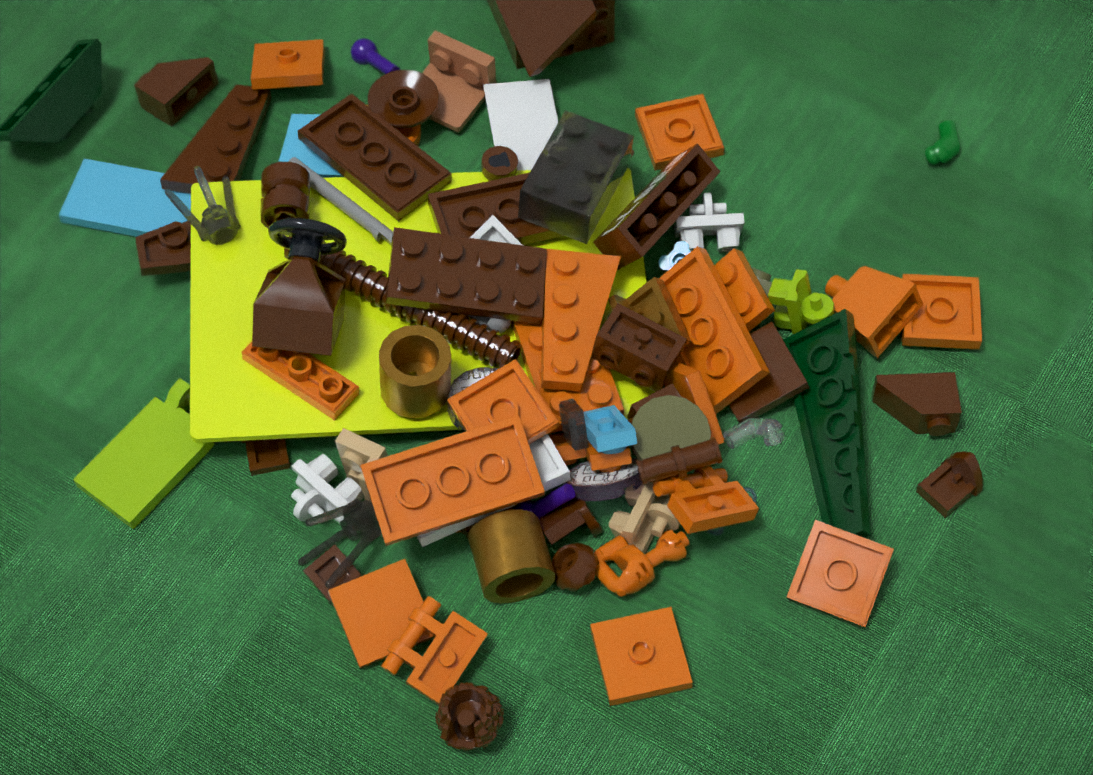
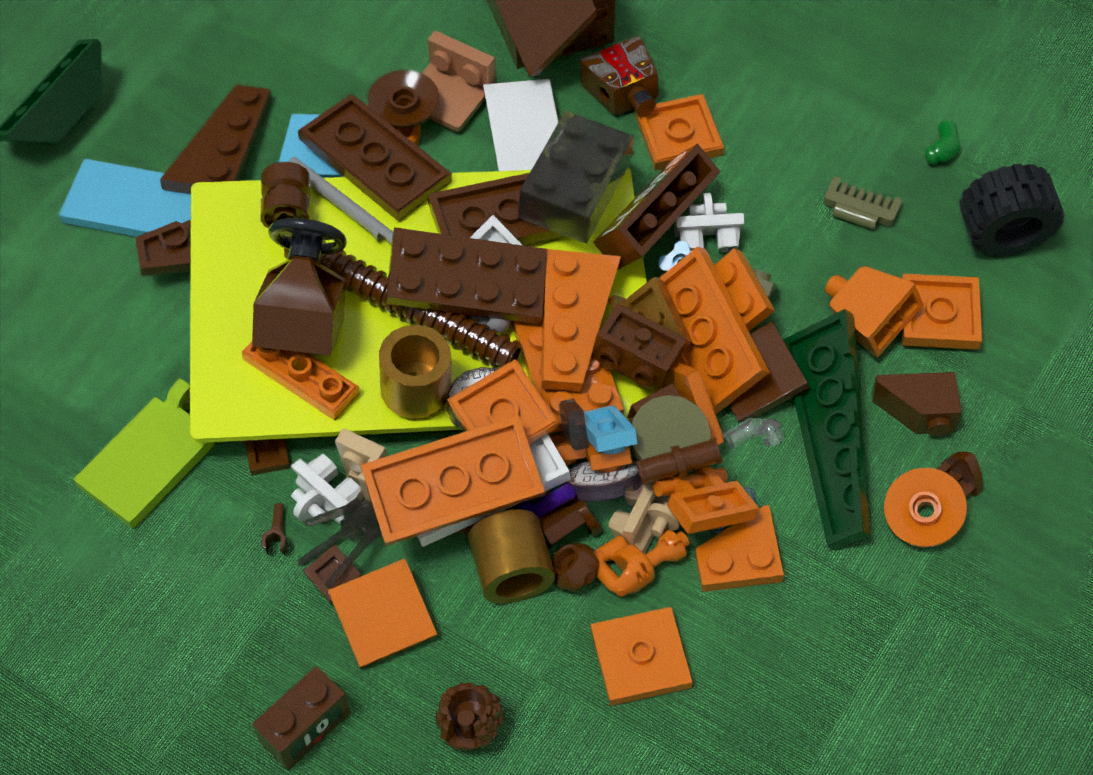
reddish brown slope [134,57,219,127] -> none
clear smoke plant [165,166,241,245] -> none
orange plate [251,39,325,90] -> none
dark purple bar [350,38,401,74] -> none
orange plate [381,596,488,705] -> none
reddish brown tile [481,146,518,181] -> none
lime hips [768,269,835,334] -> none
orange tile [787,520,894,628] -> none
none -> reddish brown brick [252,666,351,771]
none -> reddish brown hand [261,503,289,554]
none -> reddish brown torso [579,35,659,116]
none -> orange wing [695,505,784,592]
none -> olive piece [823,177,902,230]
none -> orange dish [884,468,967,547]
none -> black tyre [959,164,1065,257]

